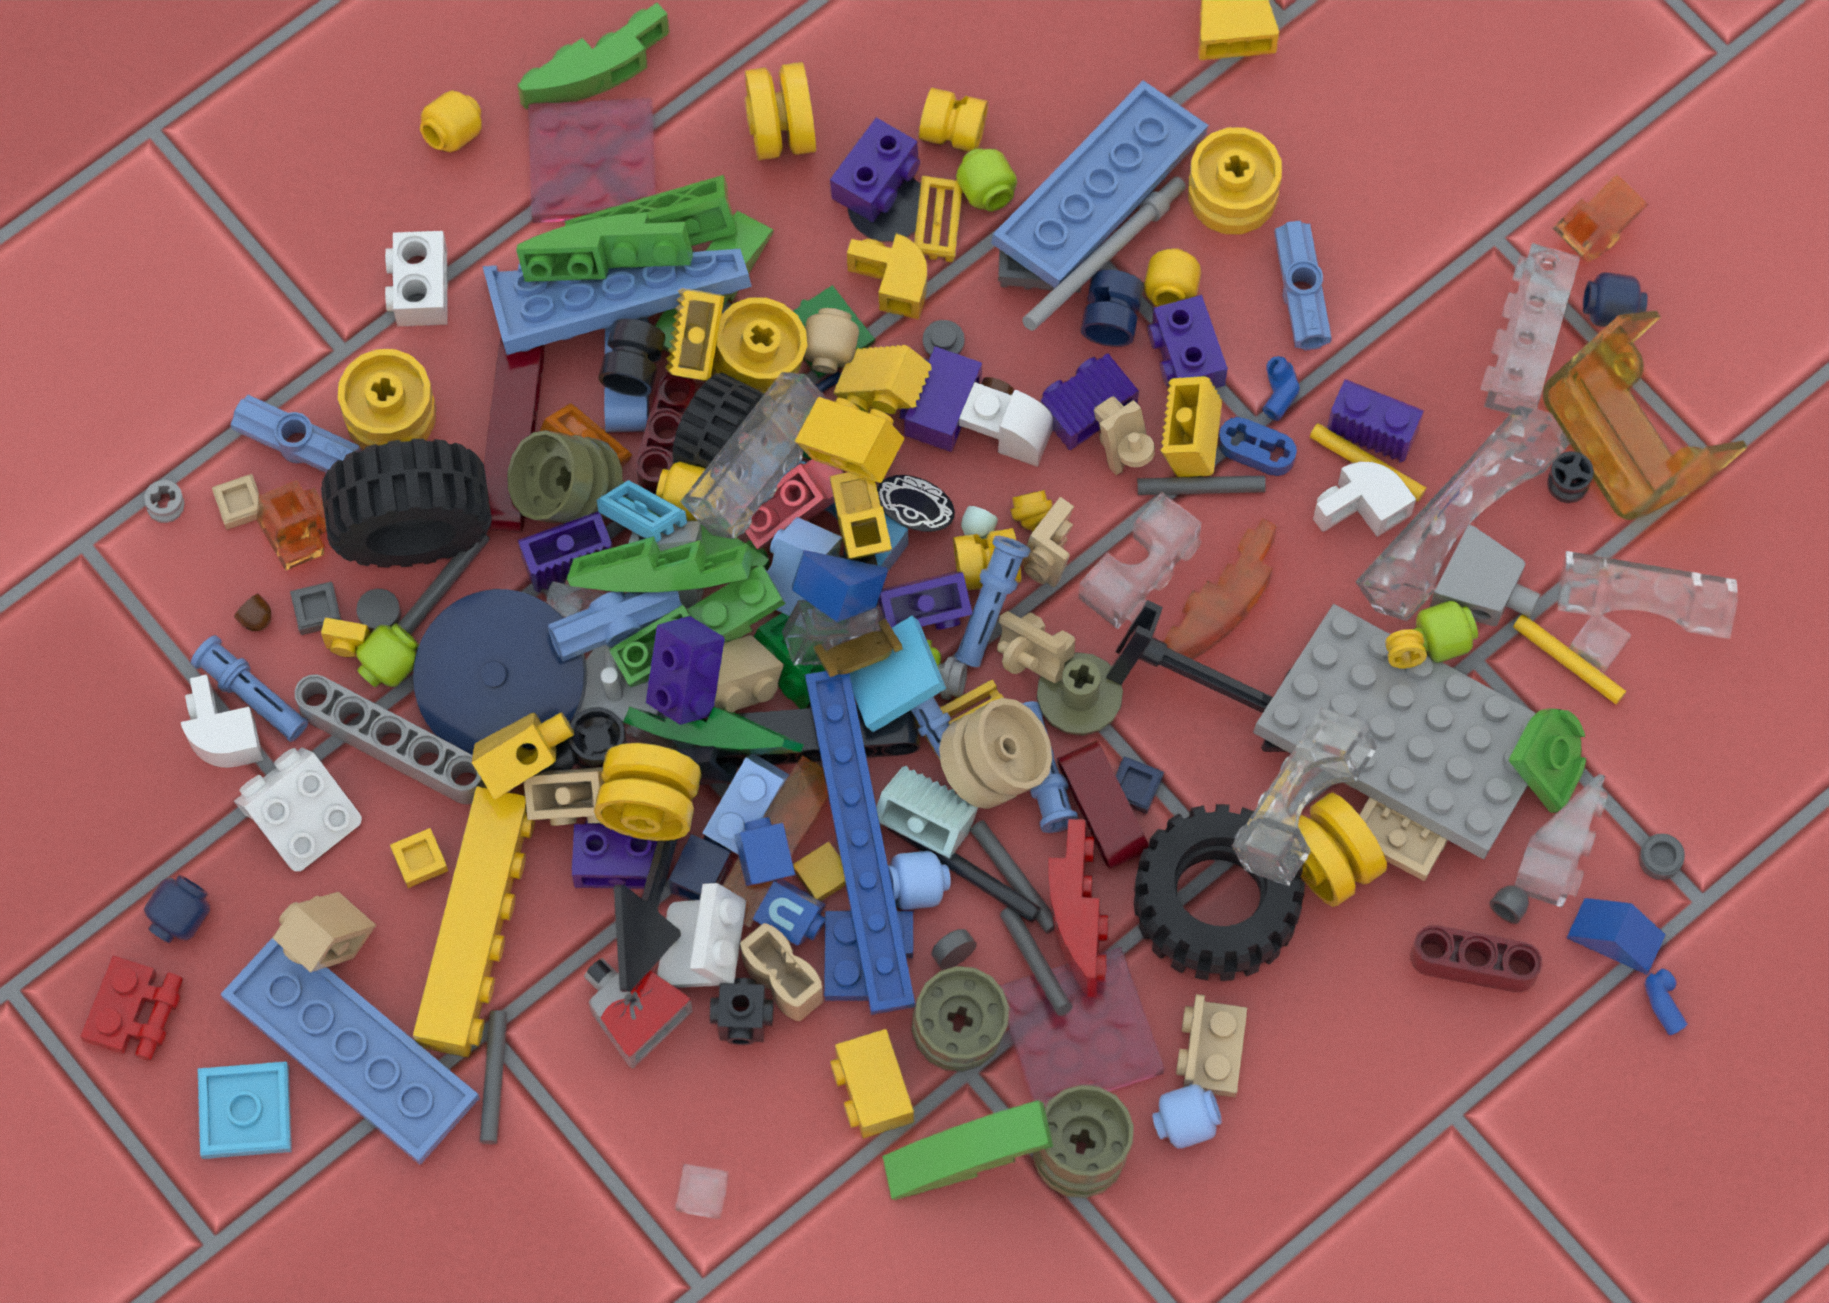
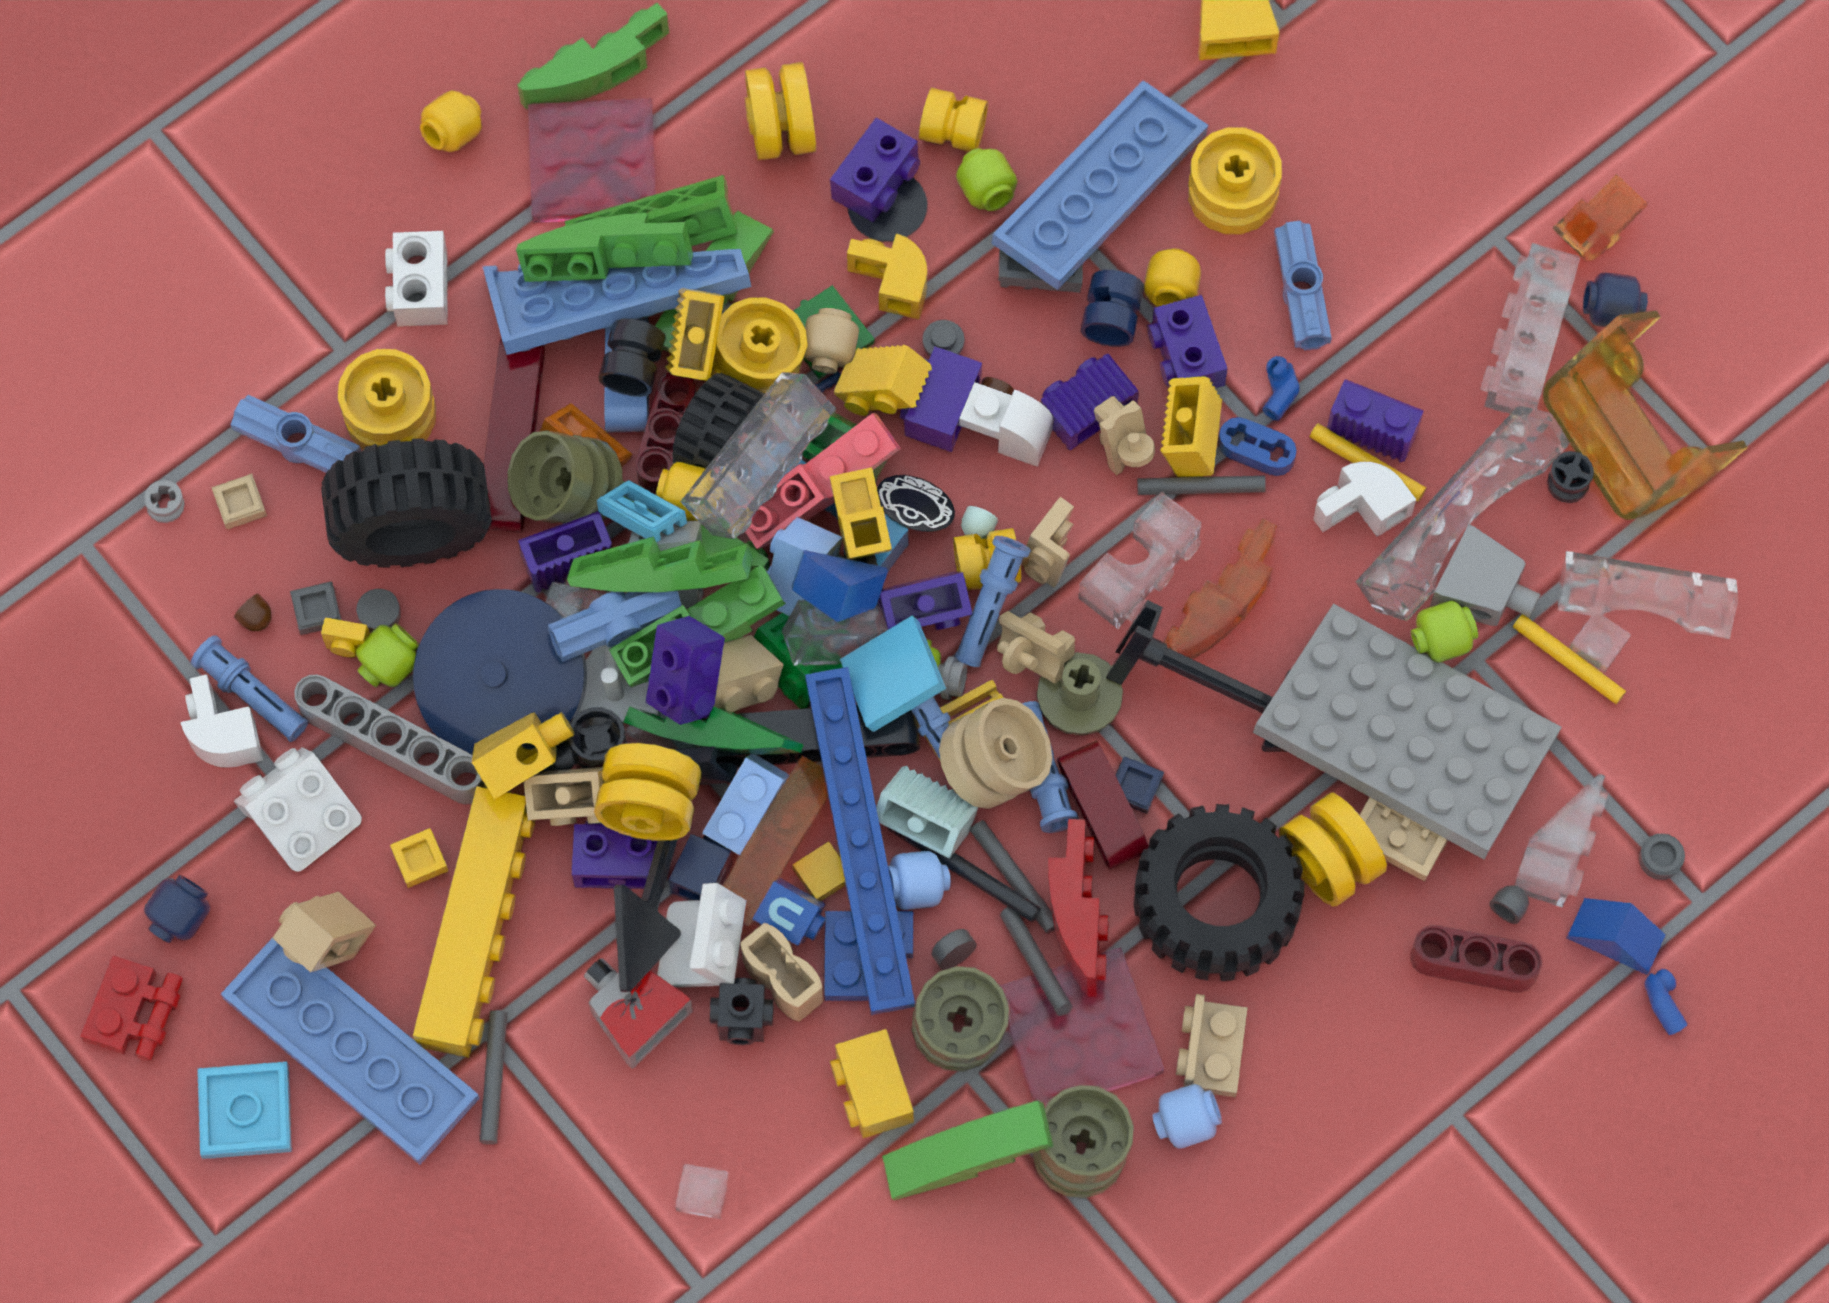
clear orange brick [256,480,326,571] -> none
dark grey bar [398,534,490,635] -> none
blue brick [734,817,795,886] -> none
yellow brick [795,396,905,483] -> none
pearl gold piece [814,619,903,677] -> none
yellow tile [914,176,962,262] -> none
yellow plate [1010,490,1053,532] -> none
light grey bar [1022,177,1186,331] -> none
clear arch [1232,708,1378,886] -> none
yellow bush [1385,629,1427,669] -> none
bright green tile [1508,708,1586,814] -> none

